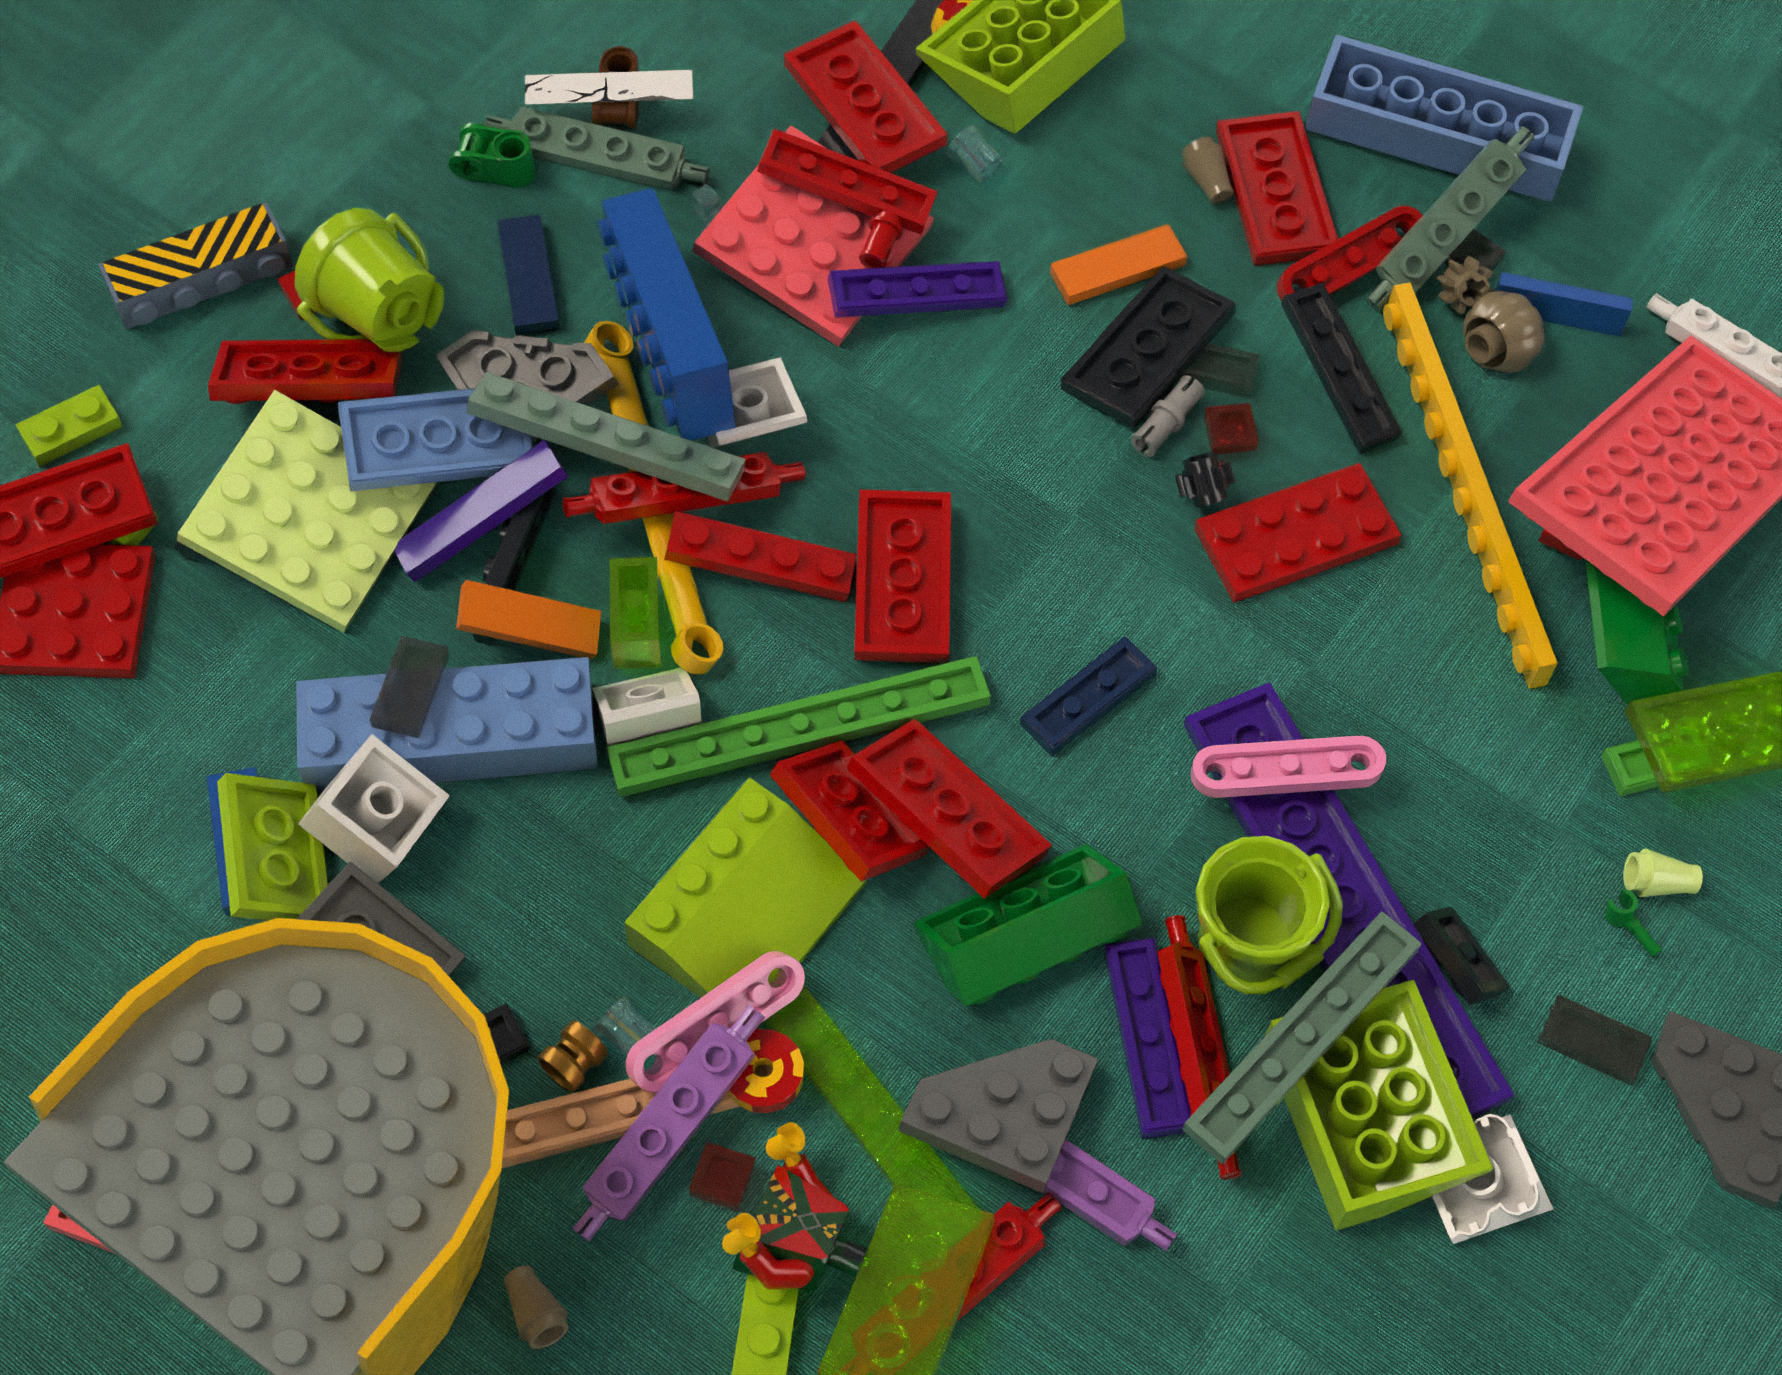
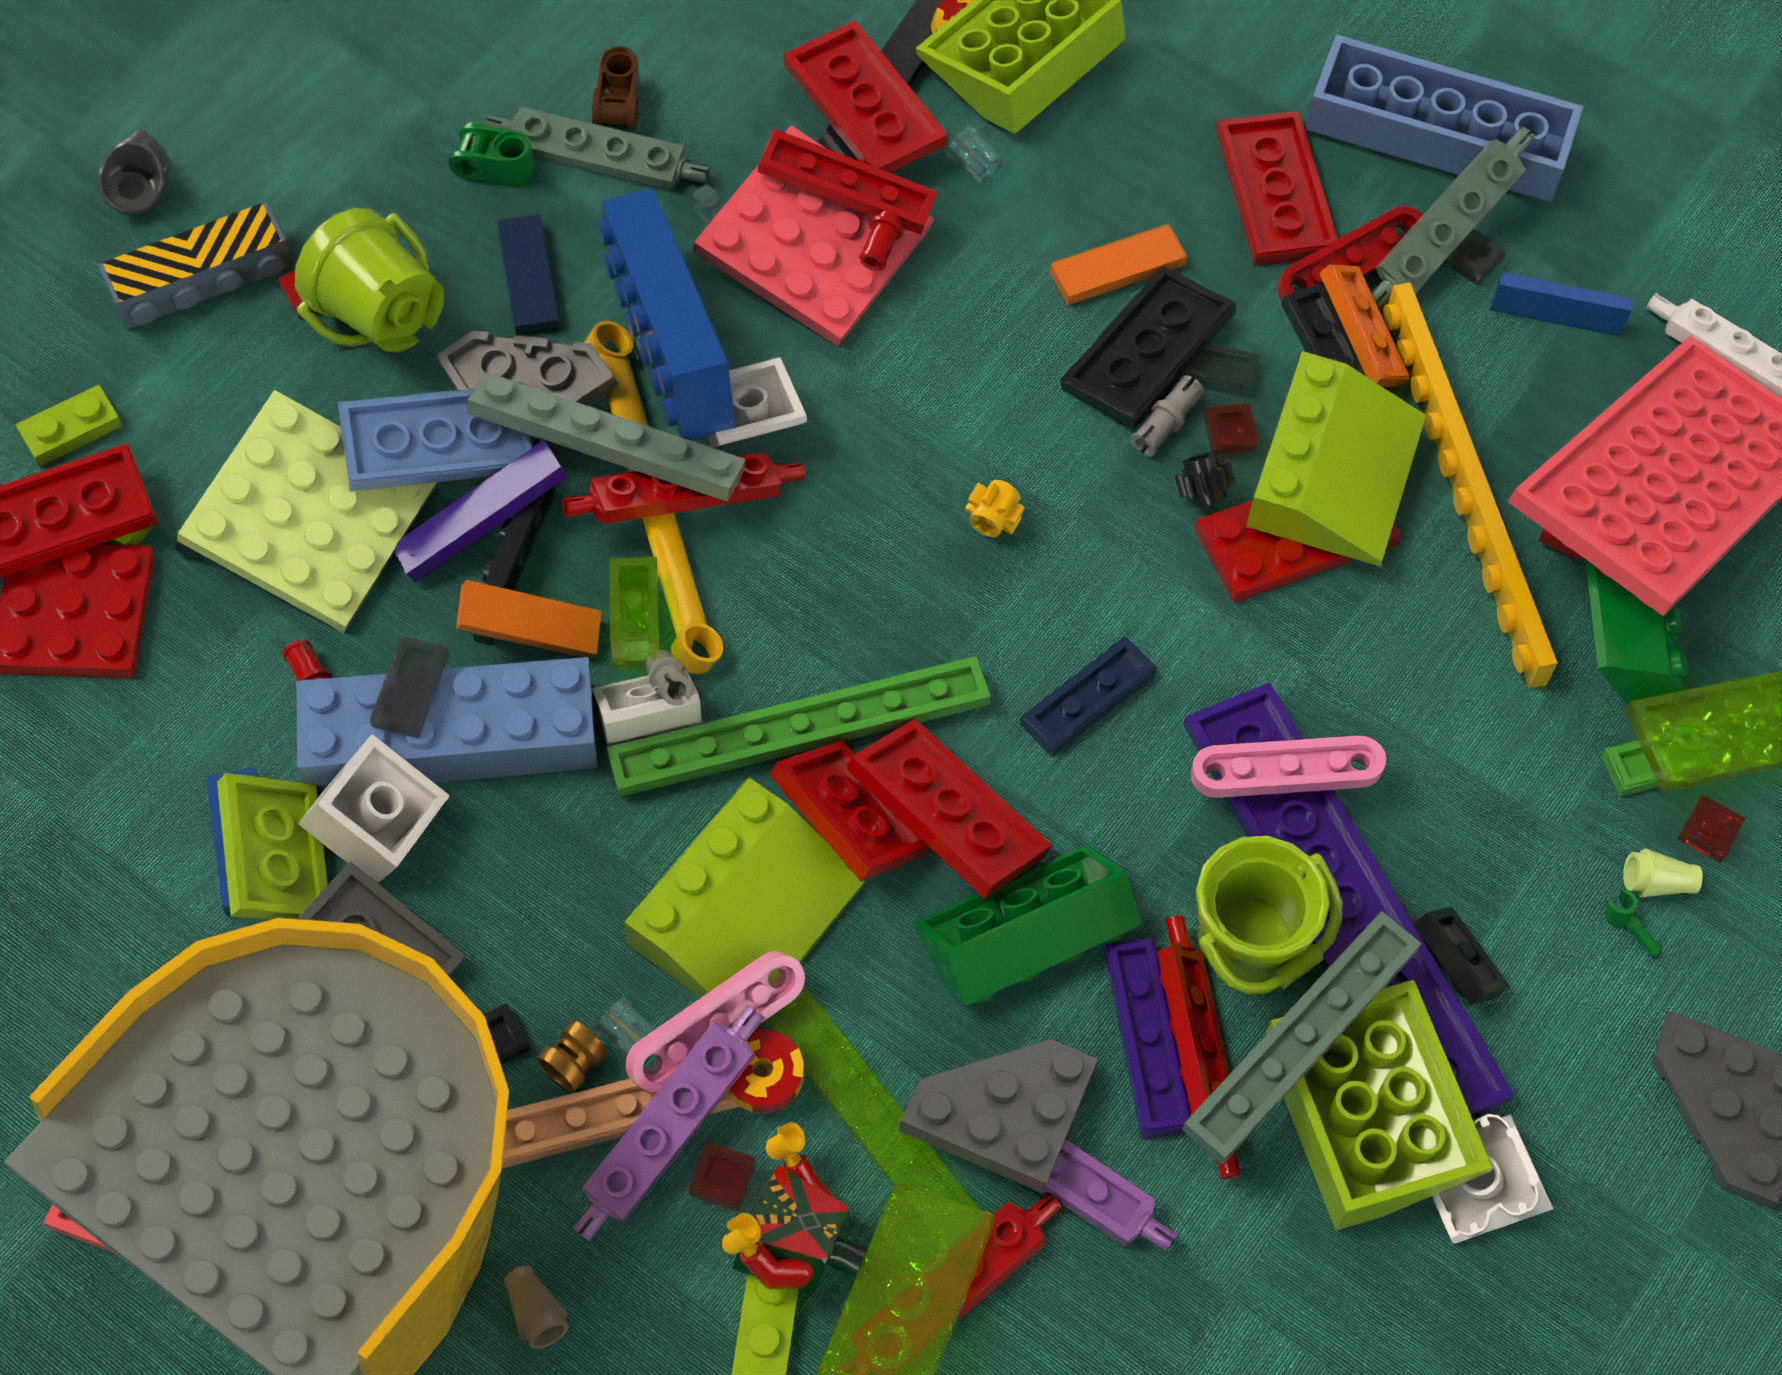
red plate [208,339,404,404] -> none
white sticker [525,70,693,105] -> none
red plate [664,511,856,602] -> none
dark purple tile [827,261,1008,318] -> none
red plate [854,490,951,663] -> none
dark tan cone [1181,137,1234,204] -> none
dark tan gear [1437,256,1494,314] -> none
dark tan plant [1463,291,1545,373] -> none
clear smoke tile [1537,994,1652,1086] -> none
none -> dark grey hair [98,130,171,215]
none -> red pin [282,639,333,681]
none -> light grey pin [646,650,693,706]
none -> yellow gear [965,480,1025,537]
none -> lime slope [1246,351,1426,567]
none -> orange tile [1319,265,1410,387]
none -> clear red plate [1677,794,1746,863]

